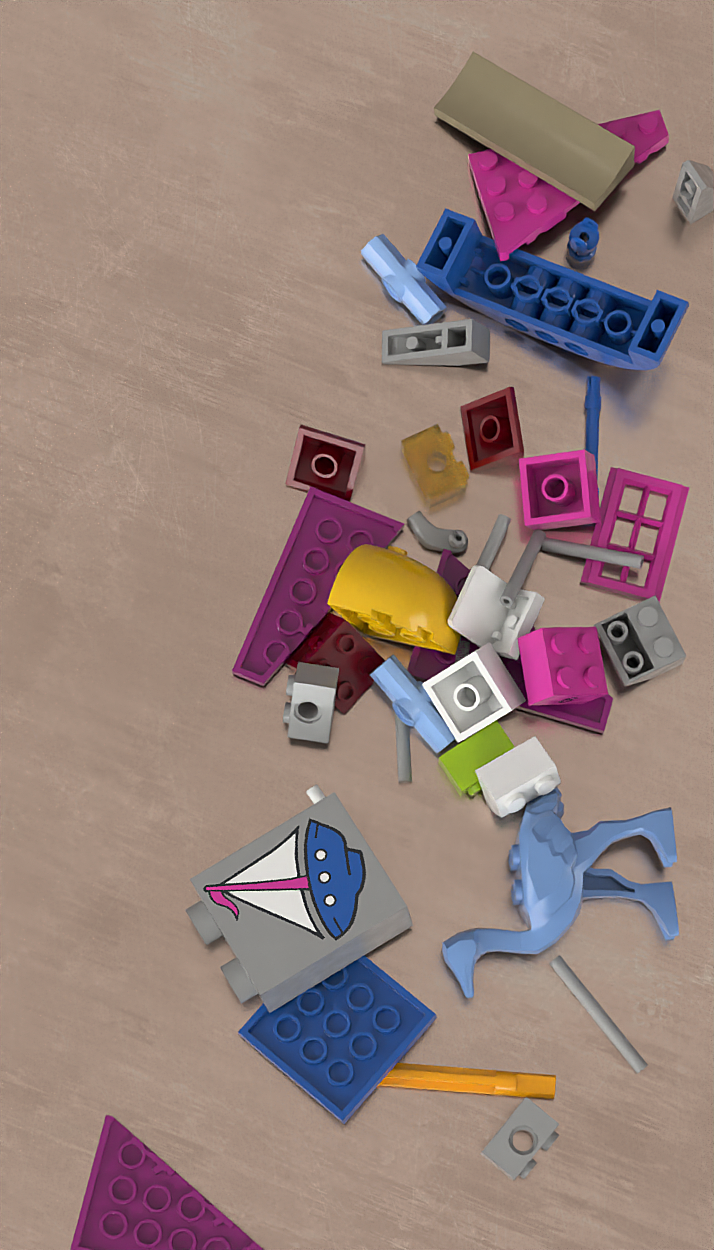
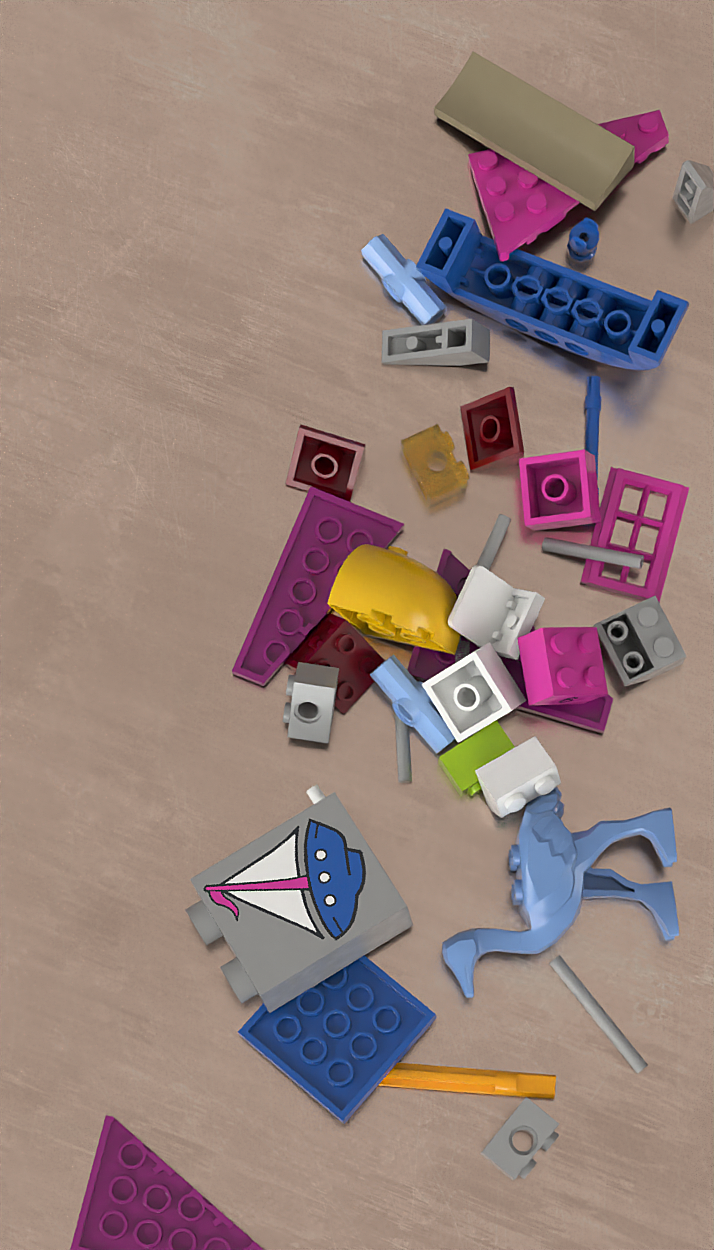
light grey arm [406,511,468,553] -> none
light grey piece [500,529,546,607] -> none

